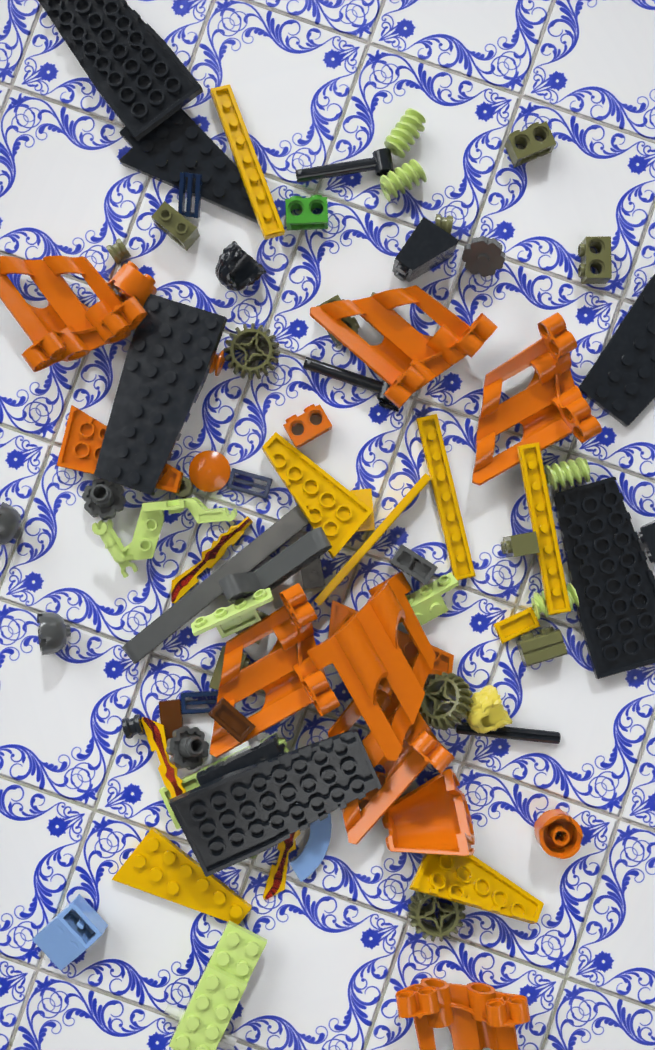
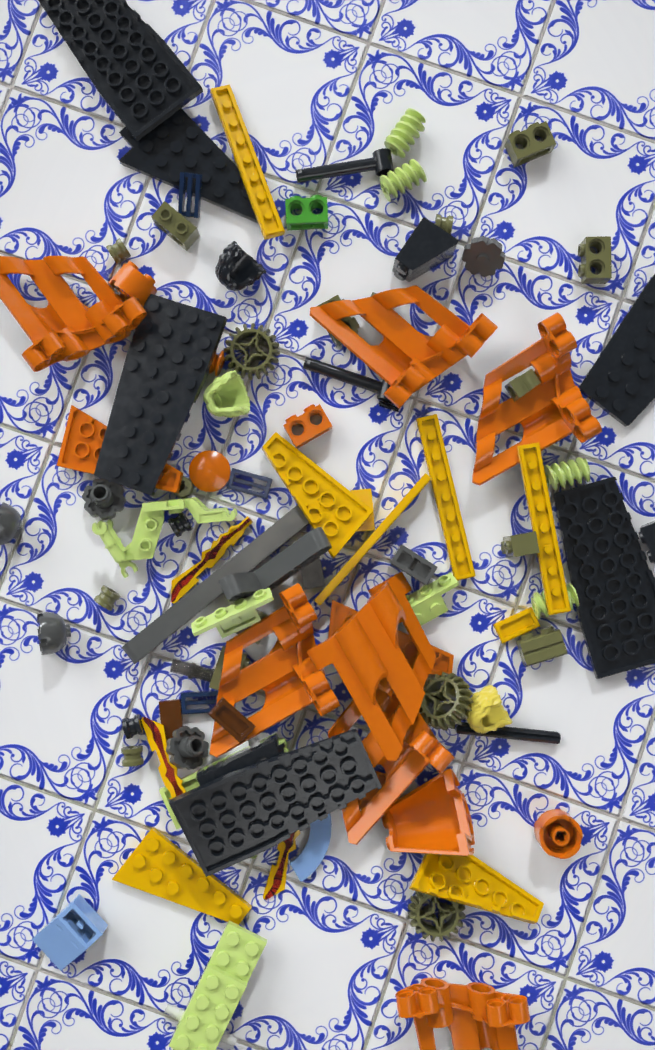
none -> olive wheel [94,585,121,611]
none -> olive wheel [121,745,144,767]
none -> black wheel [168,511,193,537]
none -> clear smoke pin [170,659,215,682]
none -> yellowish green hair [203,370,250,418]
none -> olive leg [504,369,541,402]

